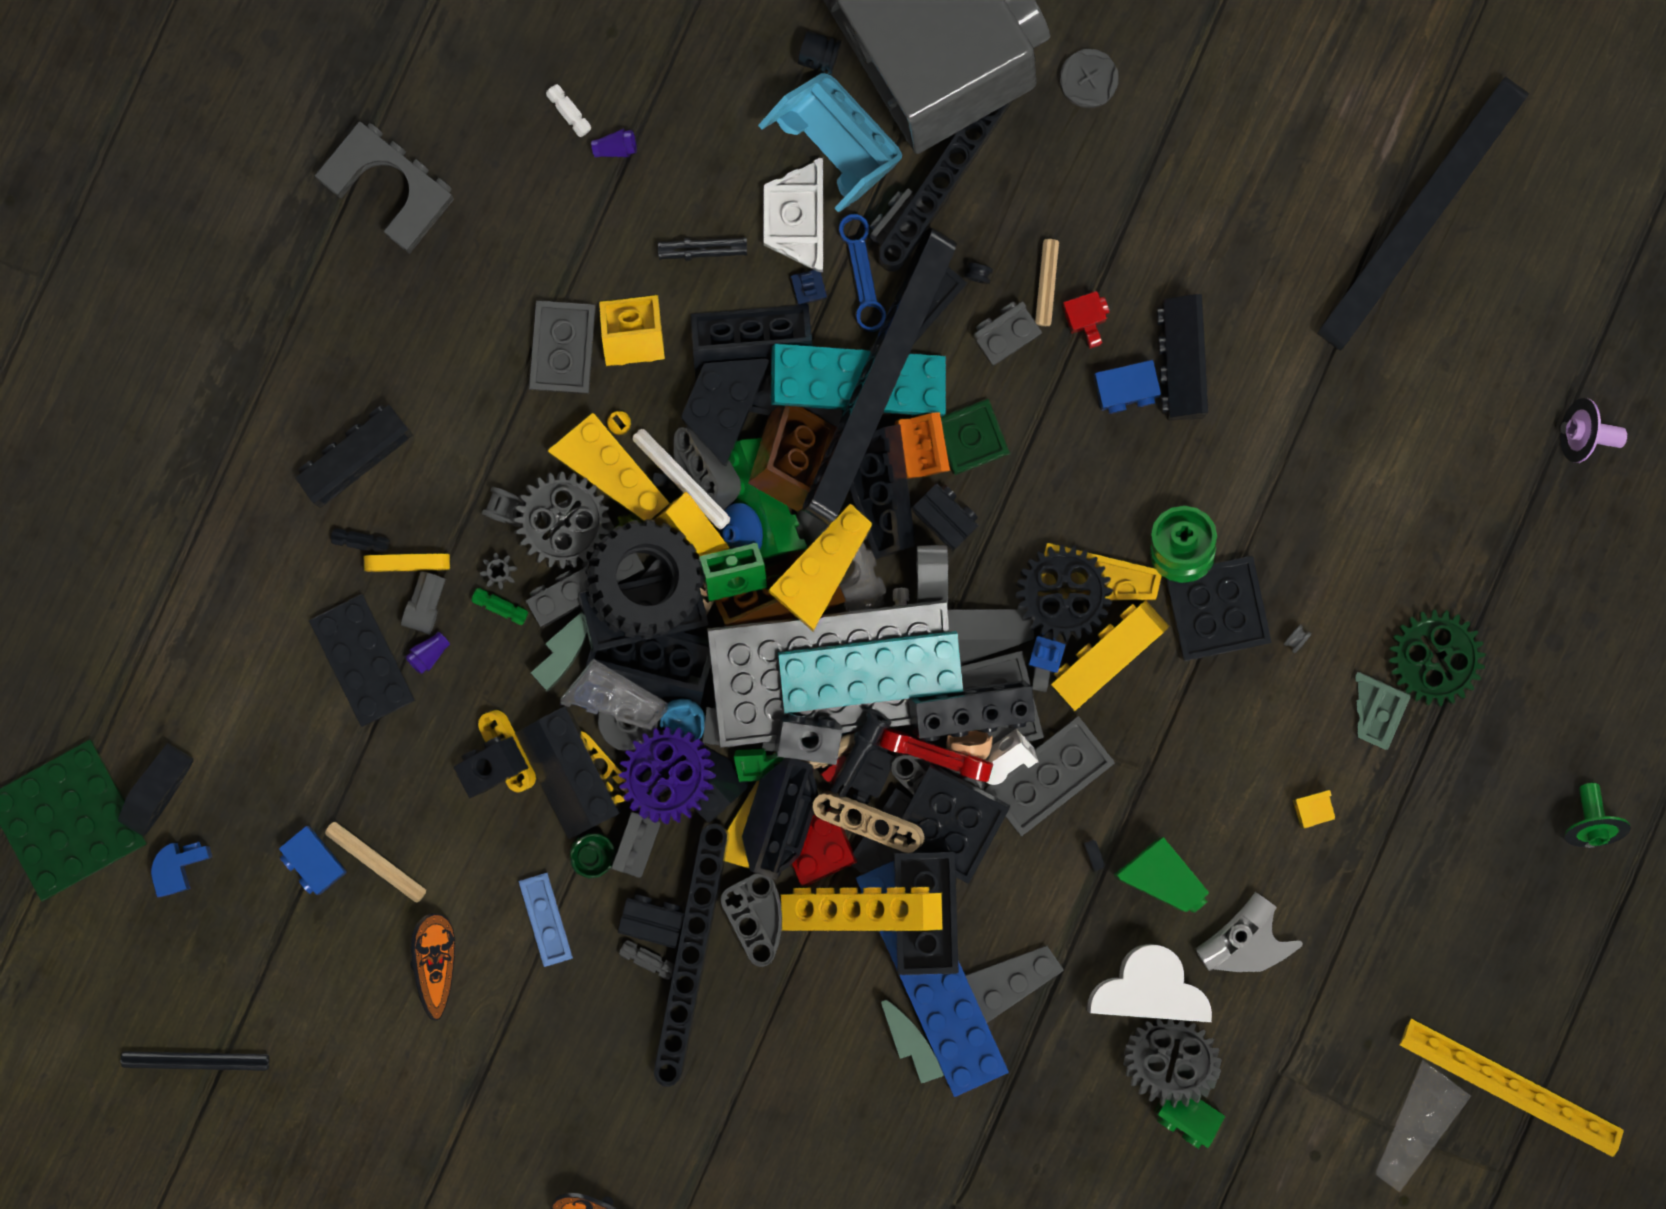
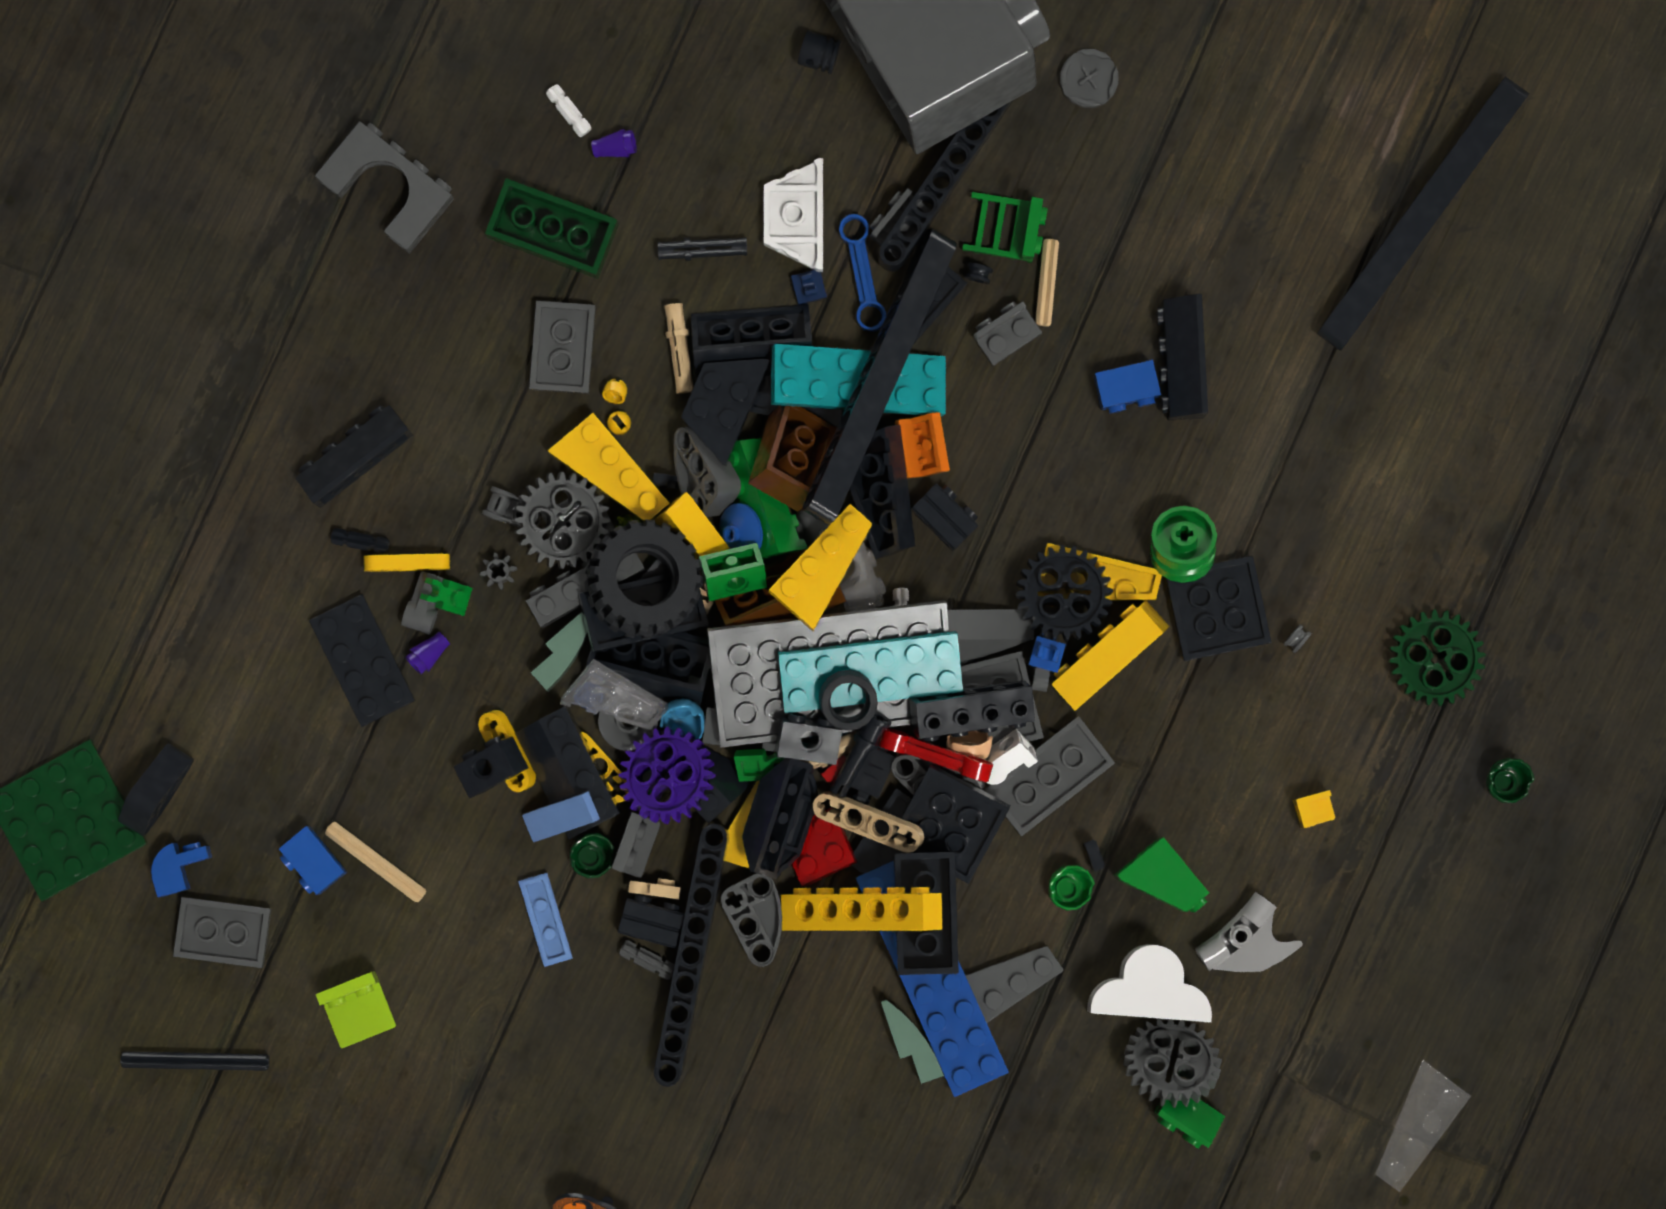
shield [410,913,455,1020] -> none
green axle [471,588,528,625] -> none
yellow slope [599,295,665,366] -> none
white axle [633,429,730,529] -> none
medium azure windscreen [758,73,902,212] -> none
dark grey beam [916,545,948,609] -> none
dark green tile [941,399,1010,476] -> none
red brick [1062,291,1110,349] -> none
sand green wing [1356,672,1411,750] -> none
yellow plate [1400,1019,1624,1157] -> none
piece [1560,398,1627,463] -> none
green piece [1564,783,1631,848] -> none
none -> dark grey plate [173,897,272,968]
none -> lime bracket [315,971,396,1048]
none -> green plate [420,577,472,616]
none -> dark green brick [485,178,619,279]
none -> medium blue tile [522,791,600,842]
none -> yellow hinge [602,379,628,404]
none -> tan plate [628,878,681,899]
none -> tan pin [664,303,694,394]
none -> black tyre [819,670,878,731]
none -> green plate [962,192,1048,263]
none -> green hair [1048,865,1095,911]
none -> dark green hair [1486,758,1535,803]

